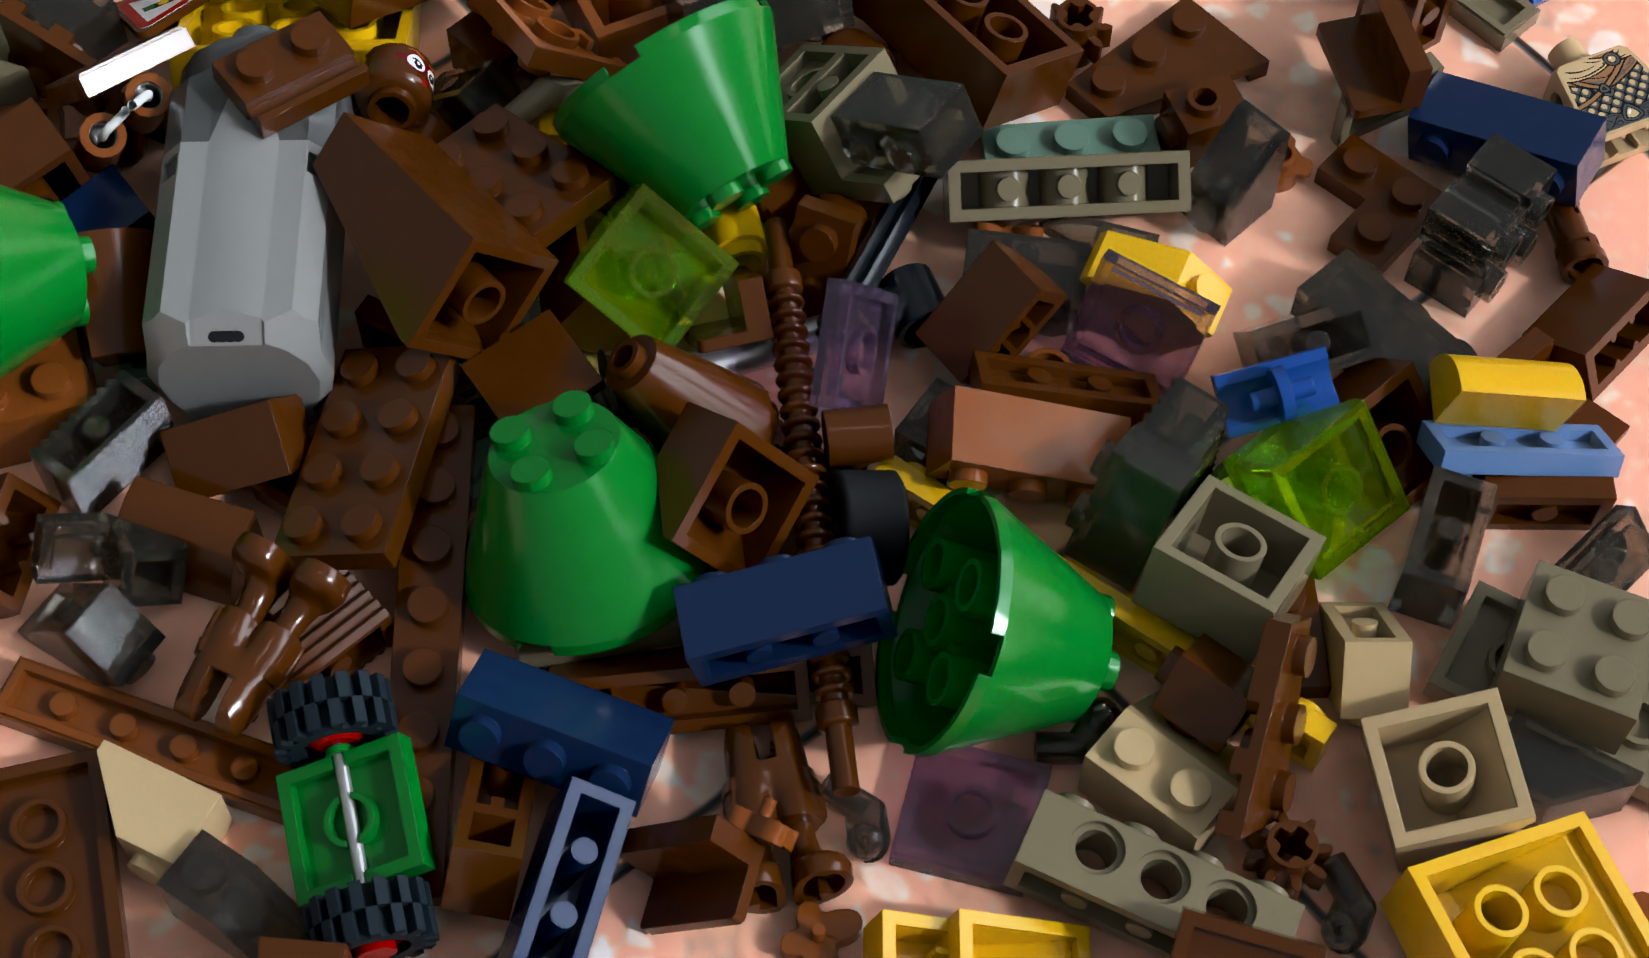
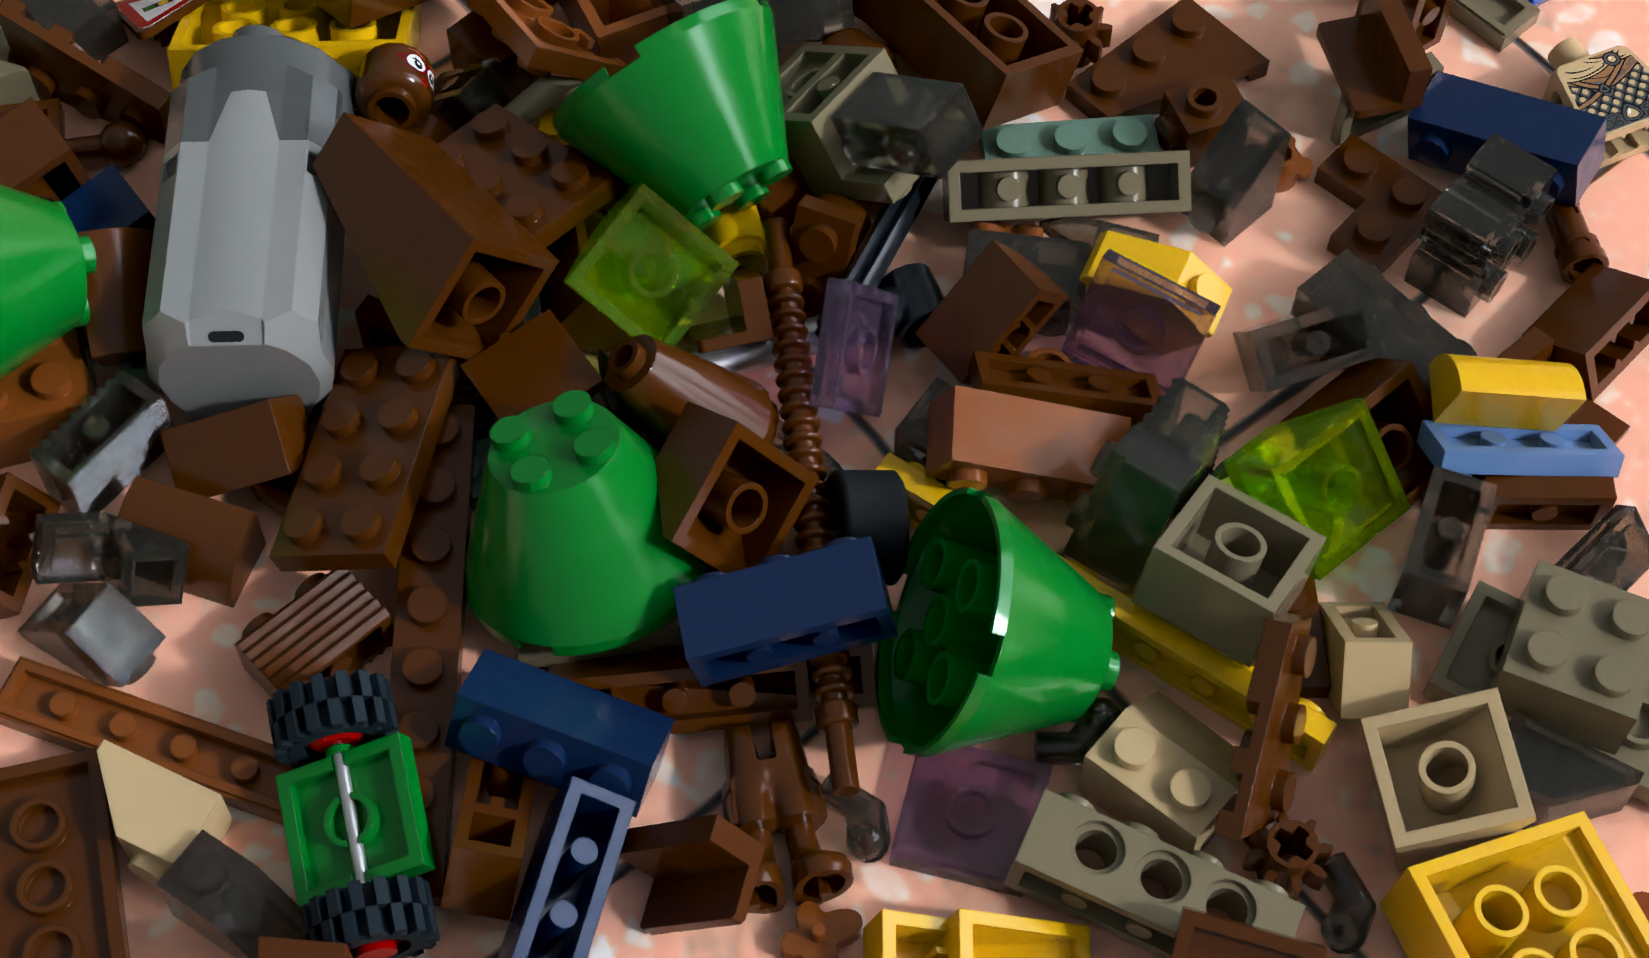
tile [43,25,195,110] -> none
dark orange piece [74,72,172,174] -> none
reddish brown piece [173,532,351,738] -> none
reddish brown plate [211,11,370,139] -> none
dark orange piece [724,796,799,853] -> none
reddish brown pin [821,403,894,470] -> none
reddish brown brick [1150,633,1254,754] -> none
blue hips [1210,345,1341,439] -> none

